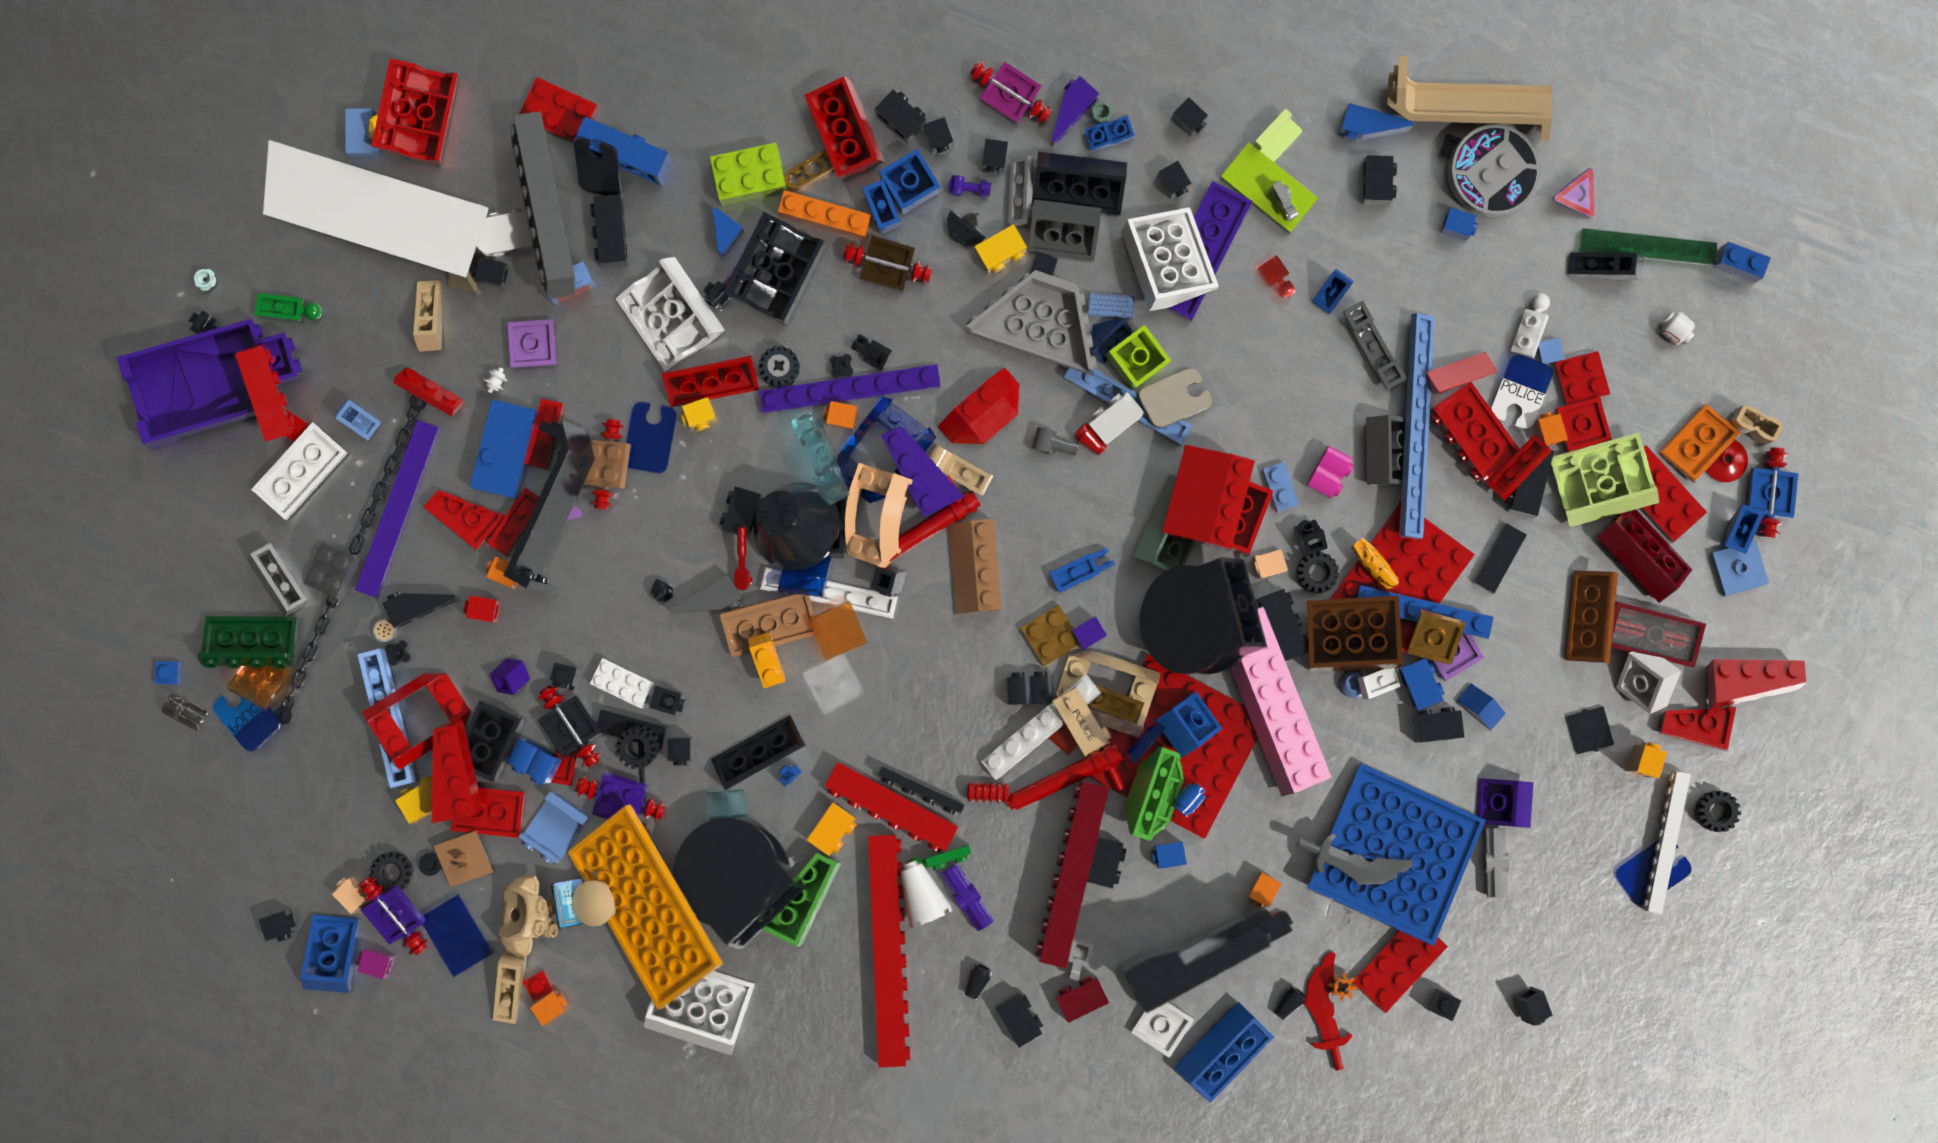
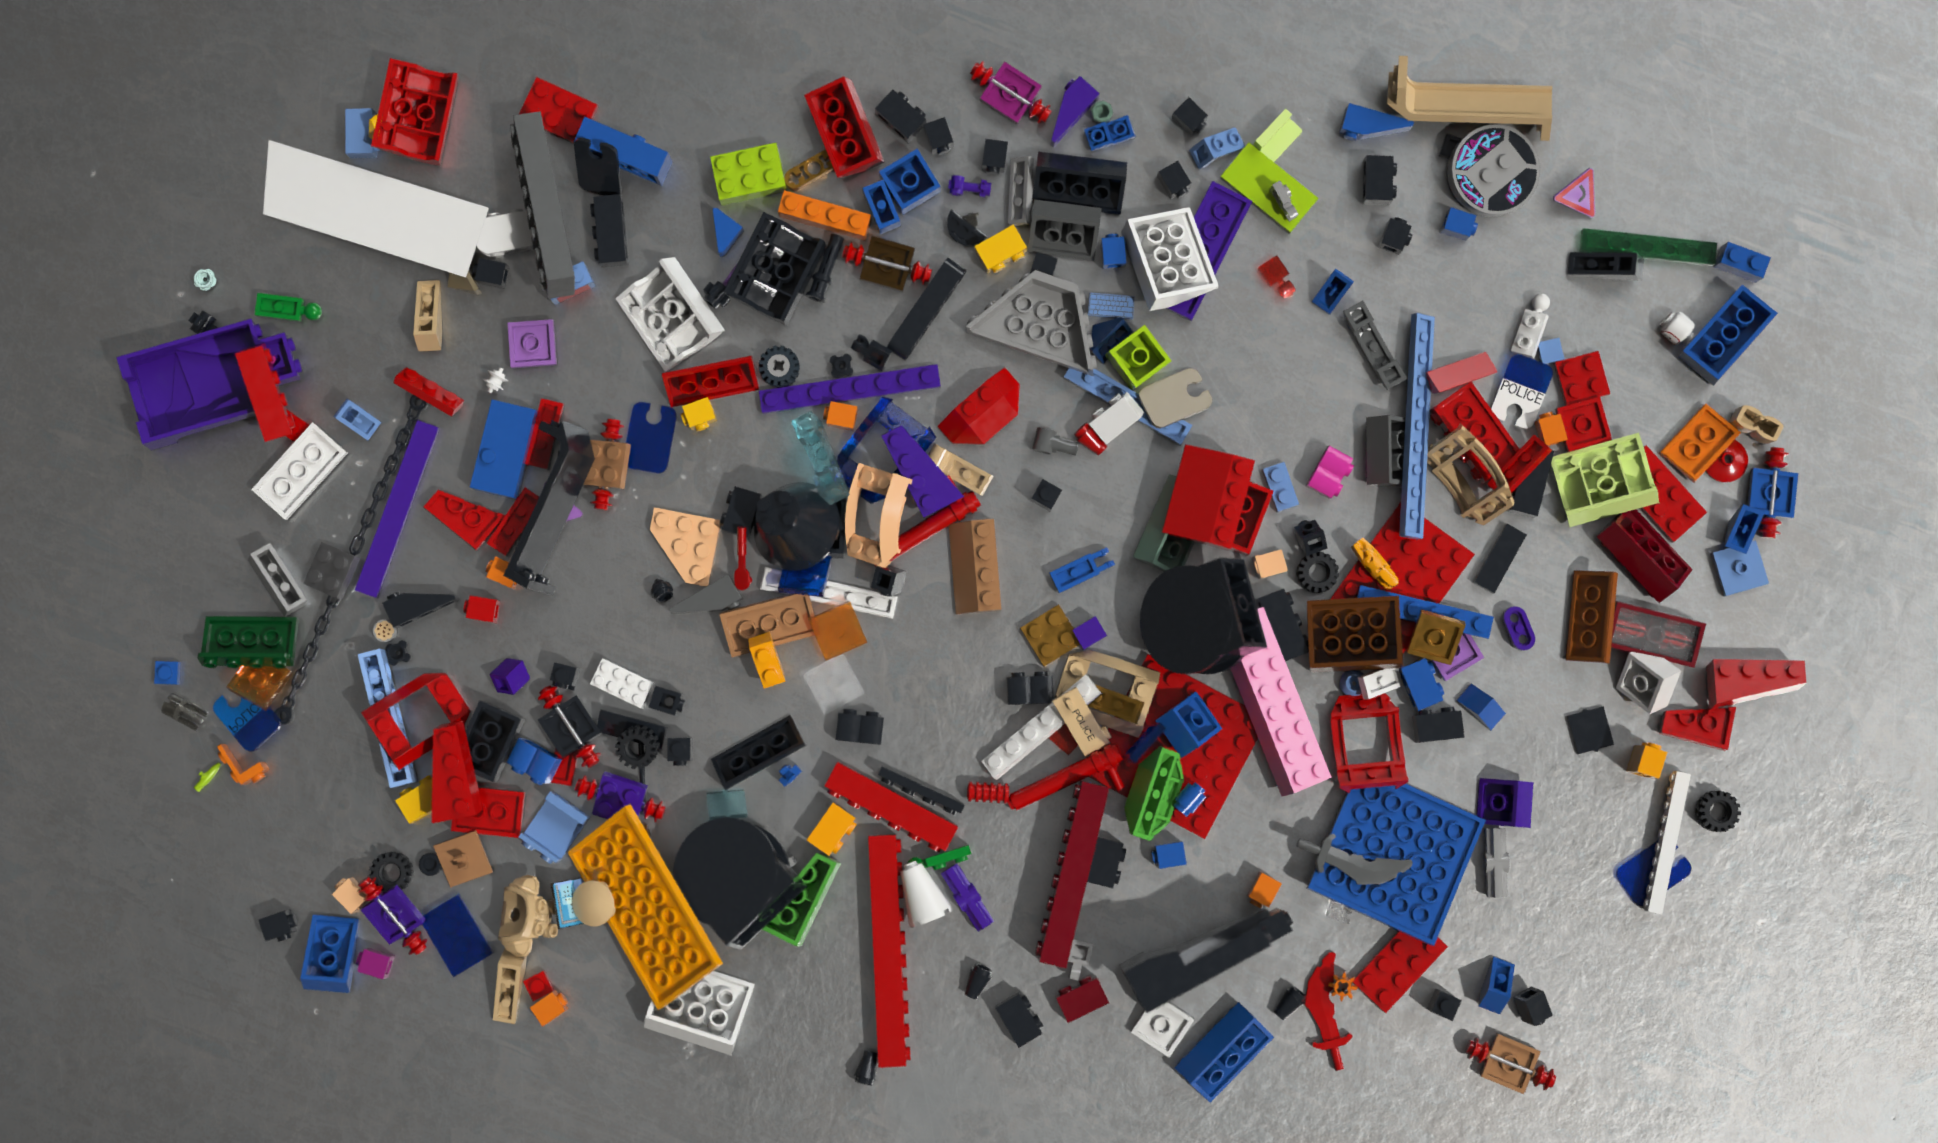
none -> lime helmet [194,762,221,792]
none -> orange bracket [217,744,270,785]
none -> light nougat plate [650,508,721,587]
none -> black pin [806,234,844,303]
none -> black brick [835,709,884,745]
none -> black cone [854,1050,878,1086]
none -> black beam [887,258,967,361]
none -> black brick [1031,479,1062,512]
none -> blue brick [1101,234,1126,269]
none -> medium blue bracket [1189,128,1245,169]
none -> red wedge [1330,693,1409,793]
none -> black brick [1378,217,1413,255]
none -> tan wedge [1427,423,1514,526]
none -> medium nougat plate [1465,1033,1556,1094]
none -> blue slope [1478,956,1515,1014]
none -> dark purple plate [1502,606,1535,651]
none -> blue brick [1679,284,1778,386]

